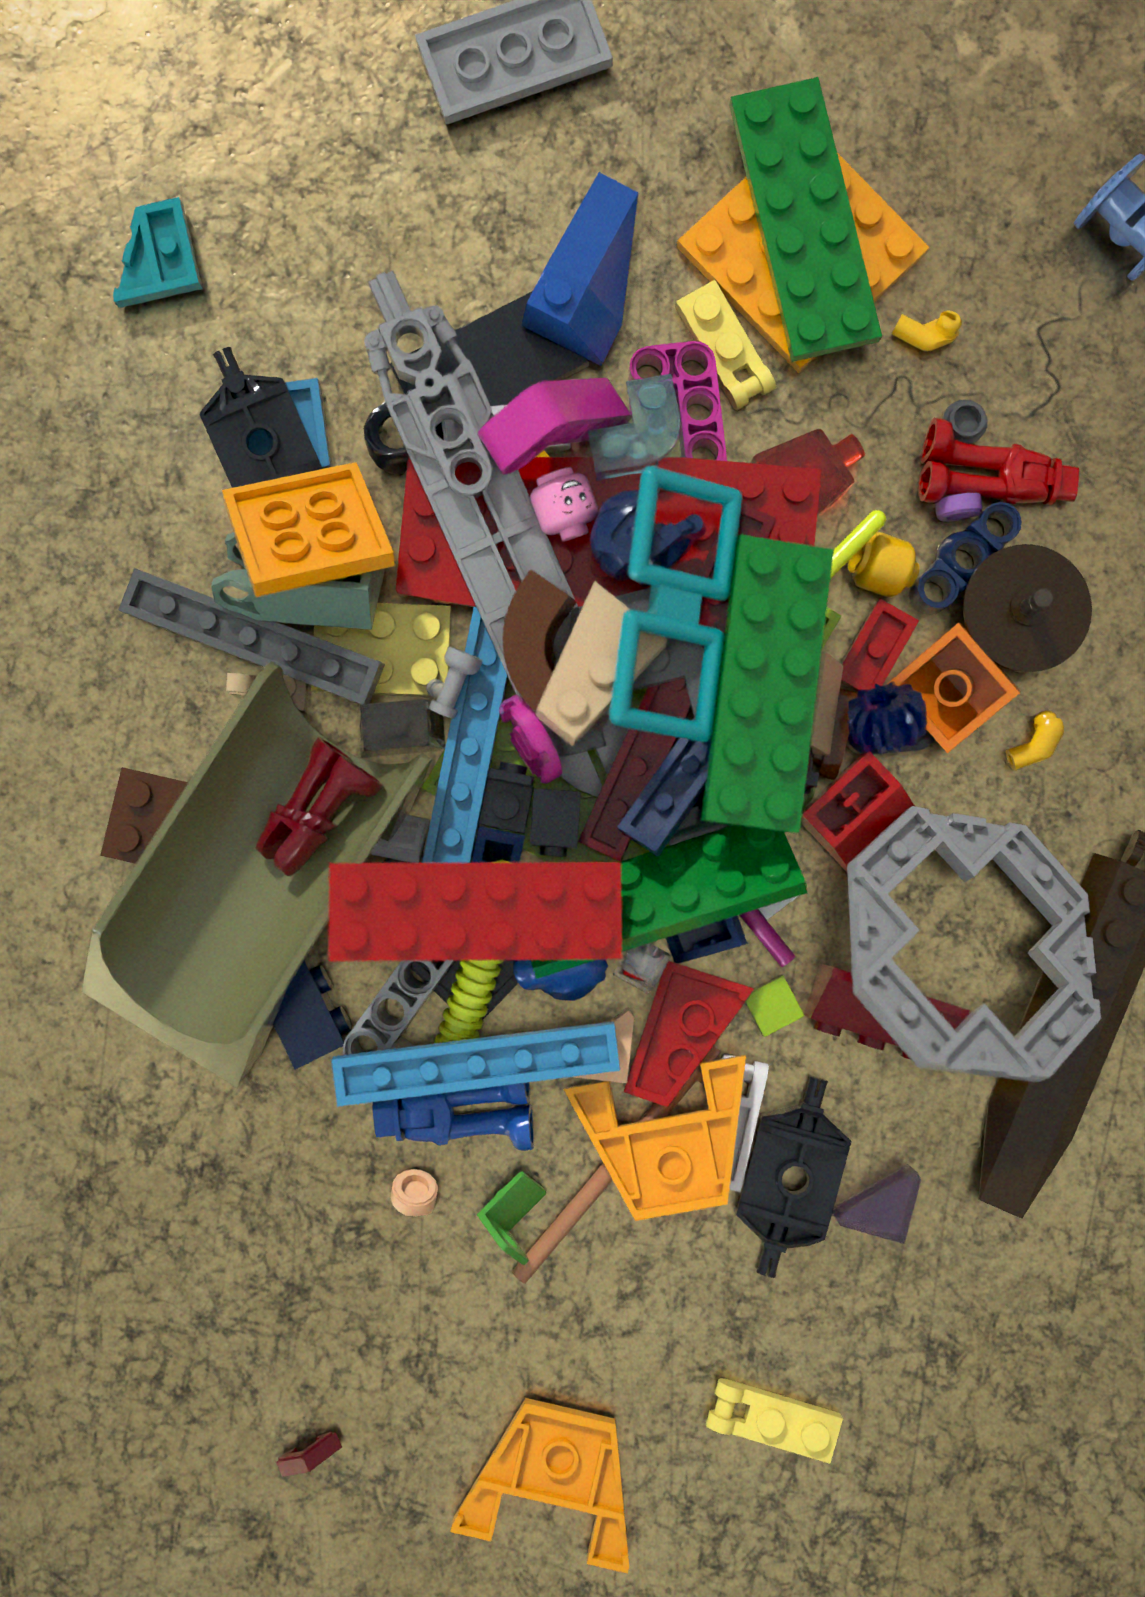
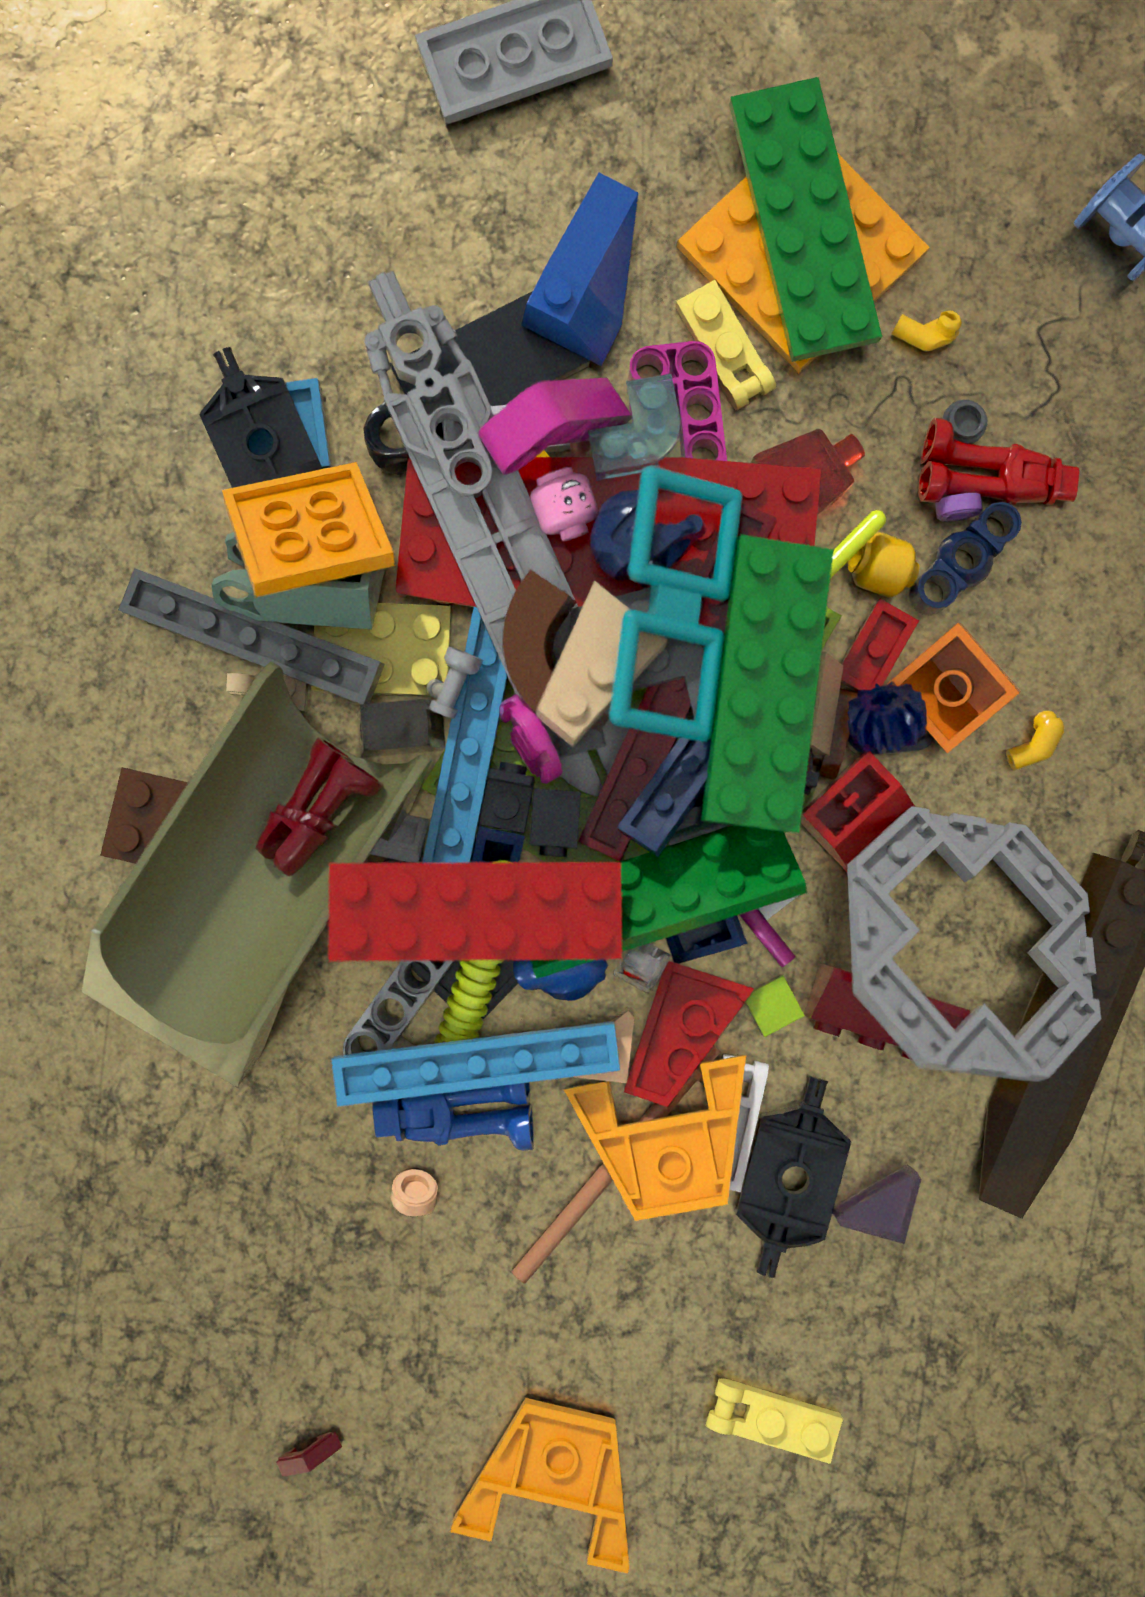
teal wing [113,197,203,308] -> none
dark blue brick [273,946,352,1070] -> none
bright green bracket [477,1172,546,1265] -> none
dark brown piece [963,544,1092,672] -> none

